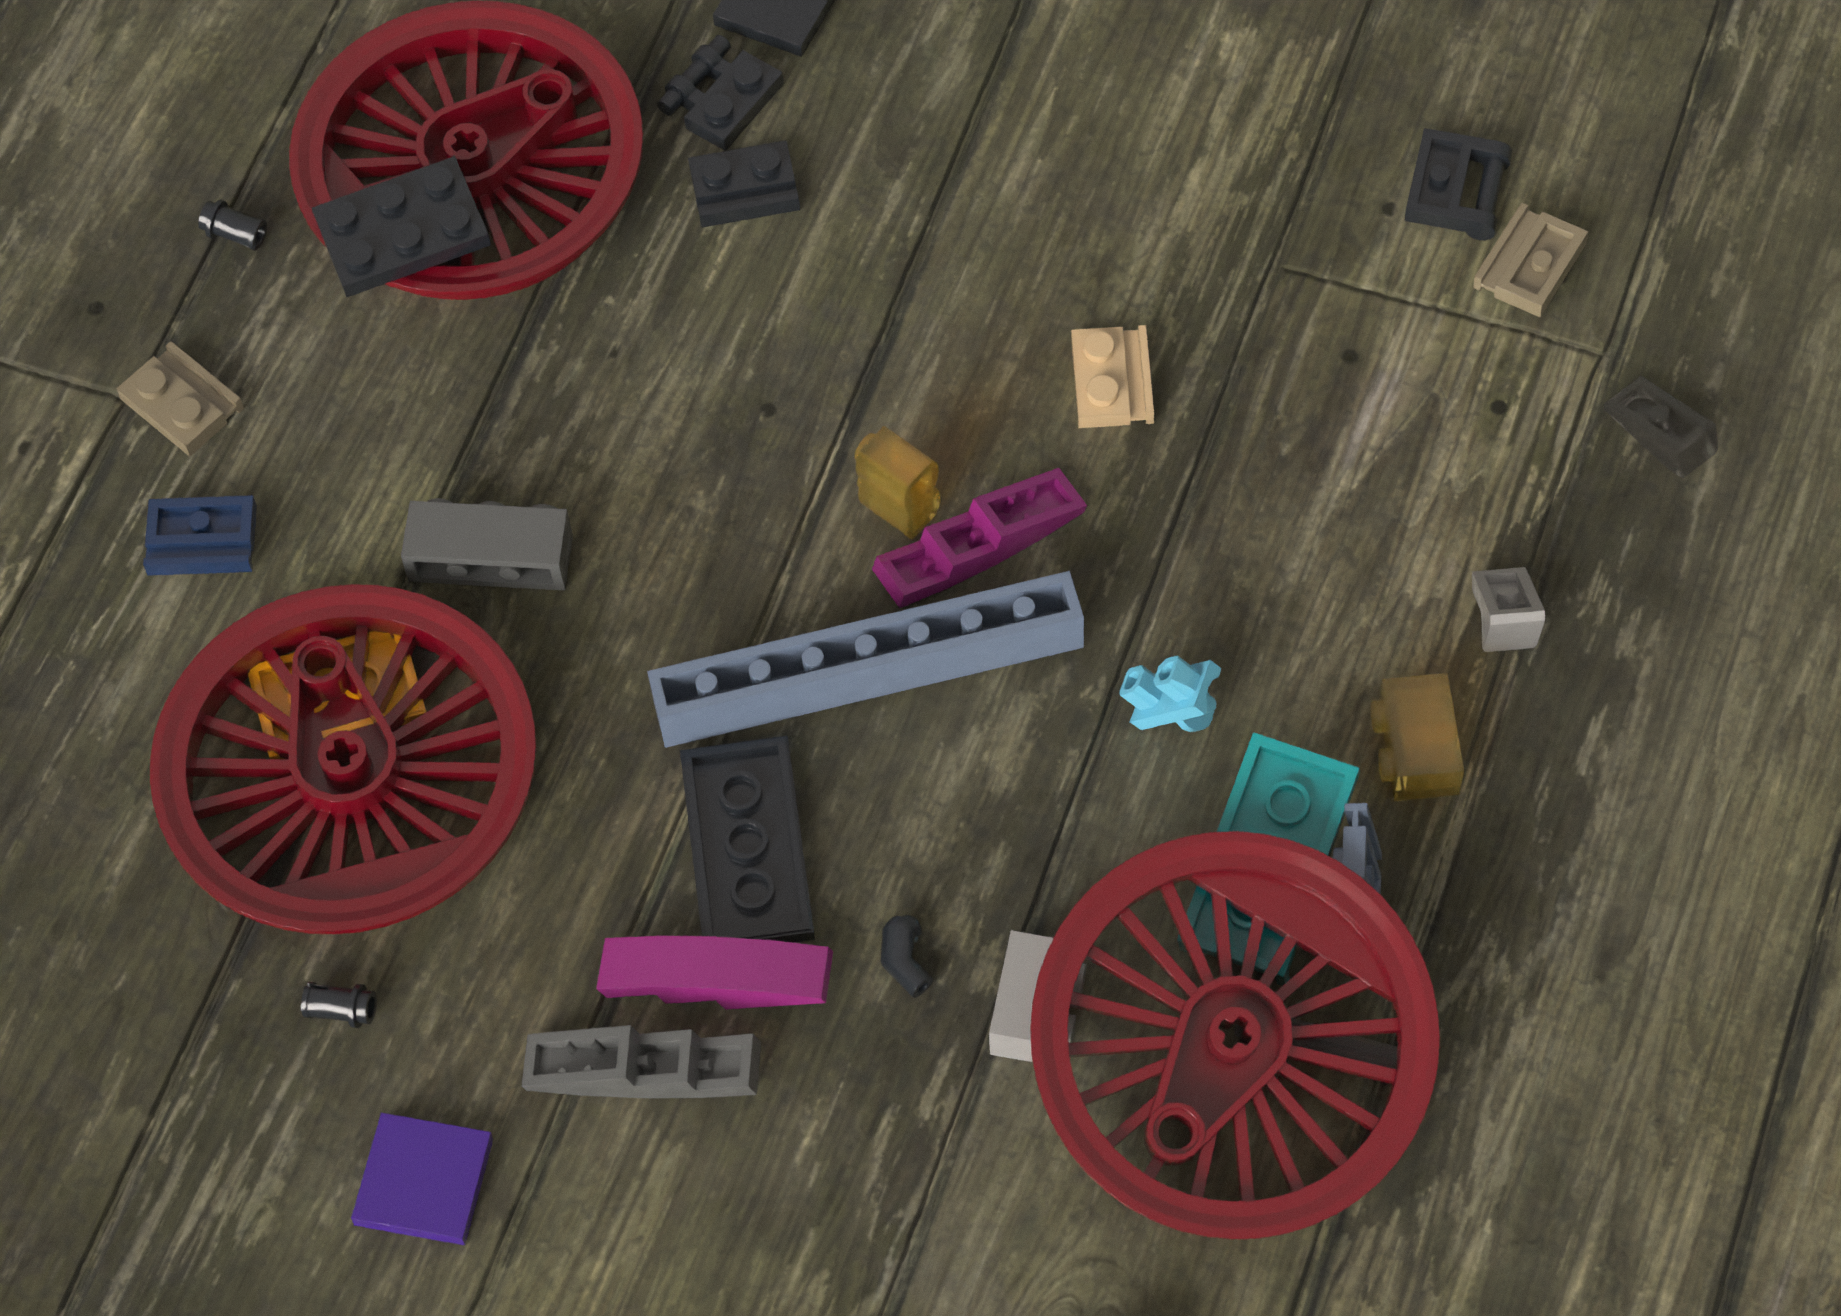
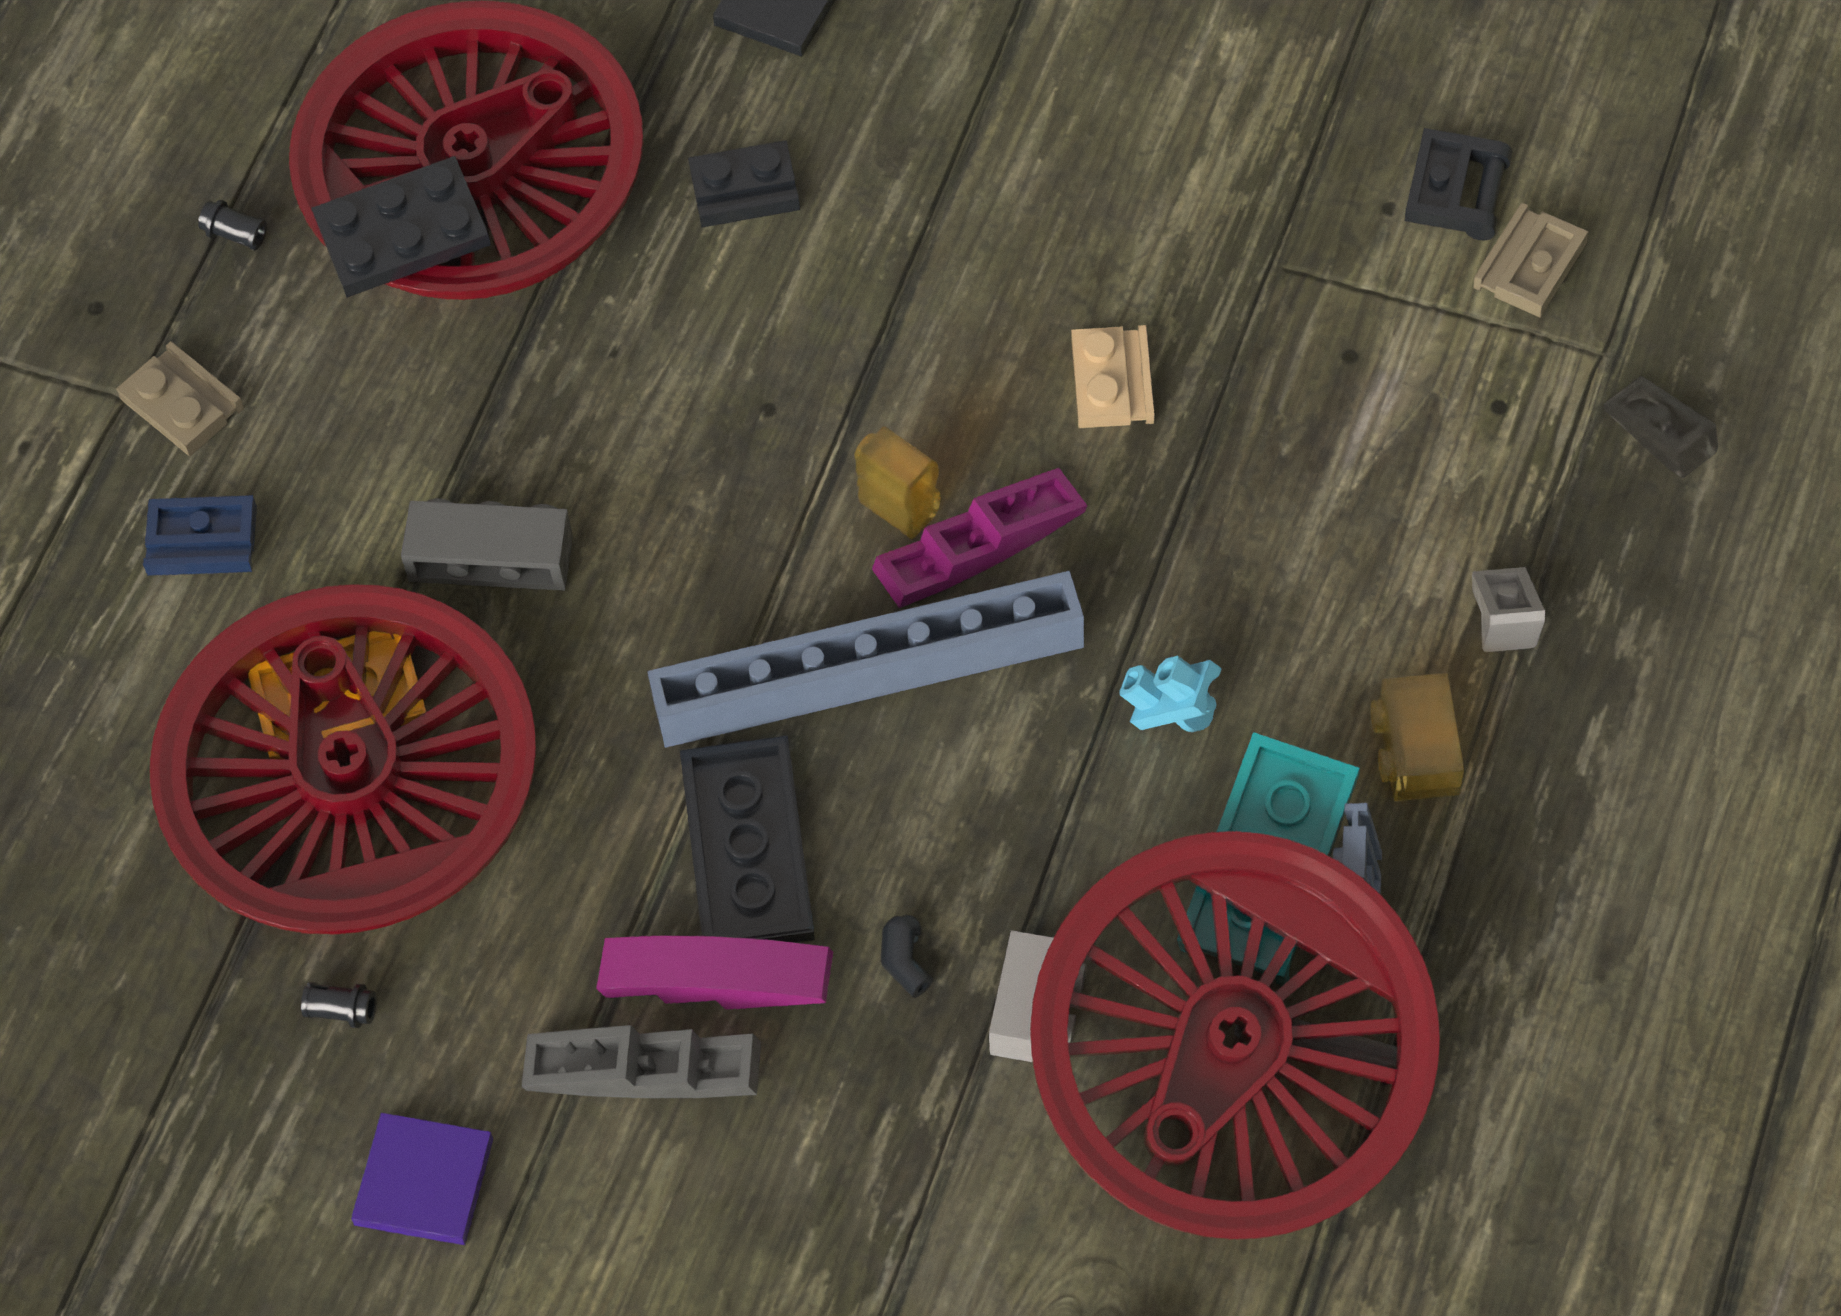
black plate [657,35,784,151] -> none

